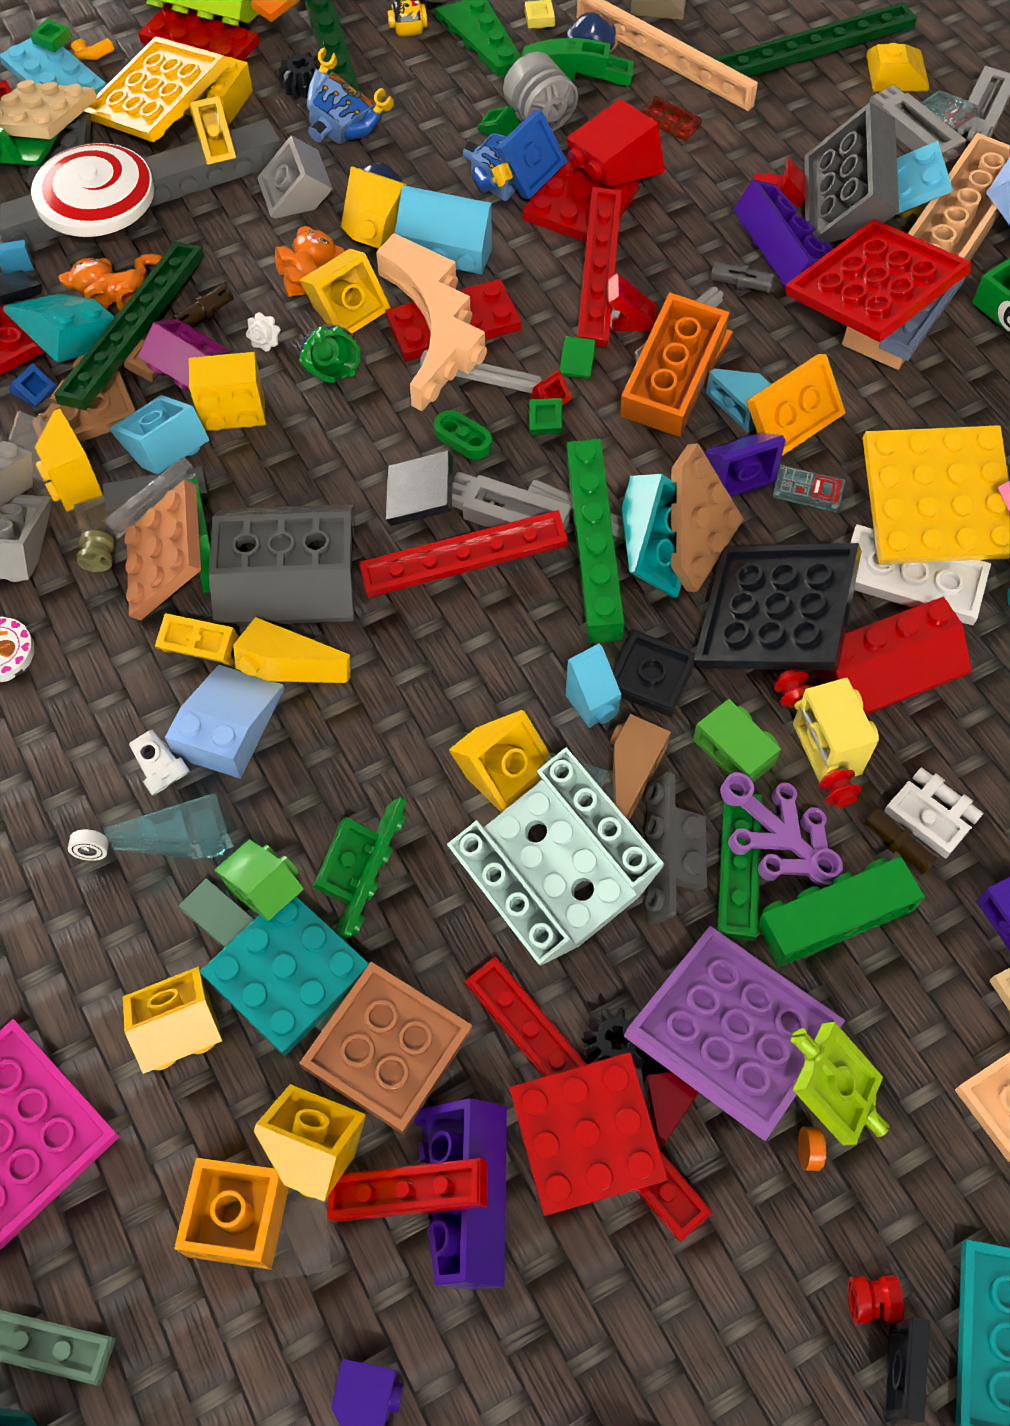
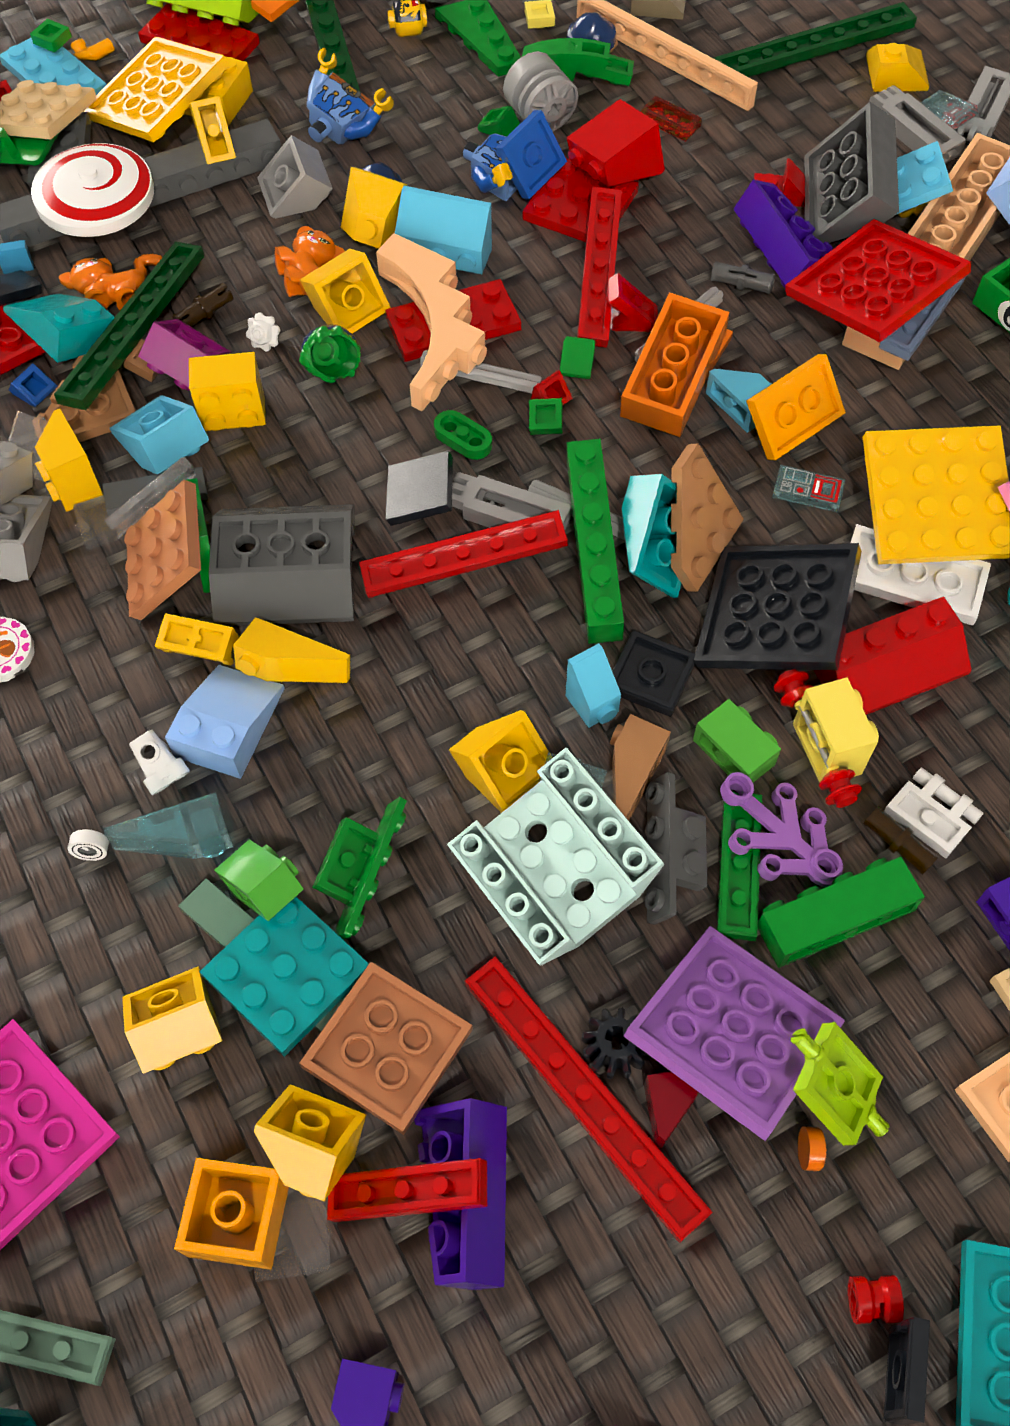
olive wheel [76,530,115,572] -> none
black gear [278,52,321,100] -> none
red plate [509,1052,668,1216] -> none
dark purple slope [704,432,786,497] -> none

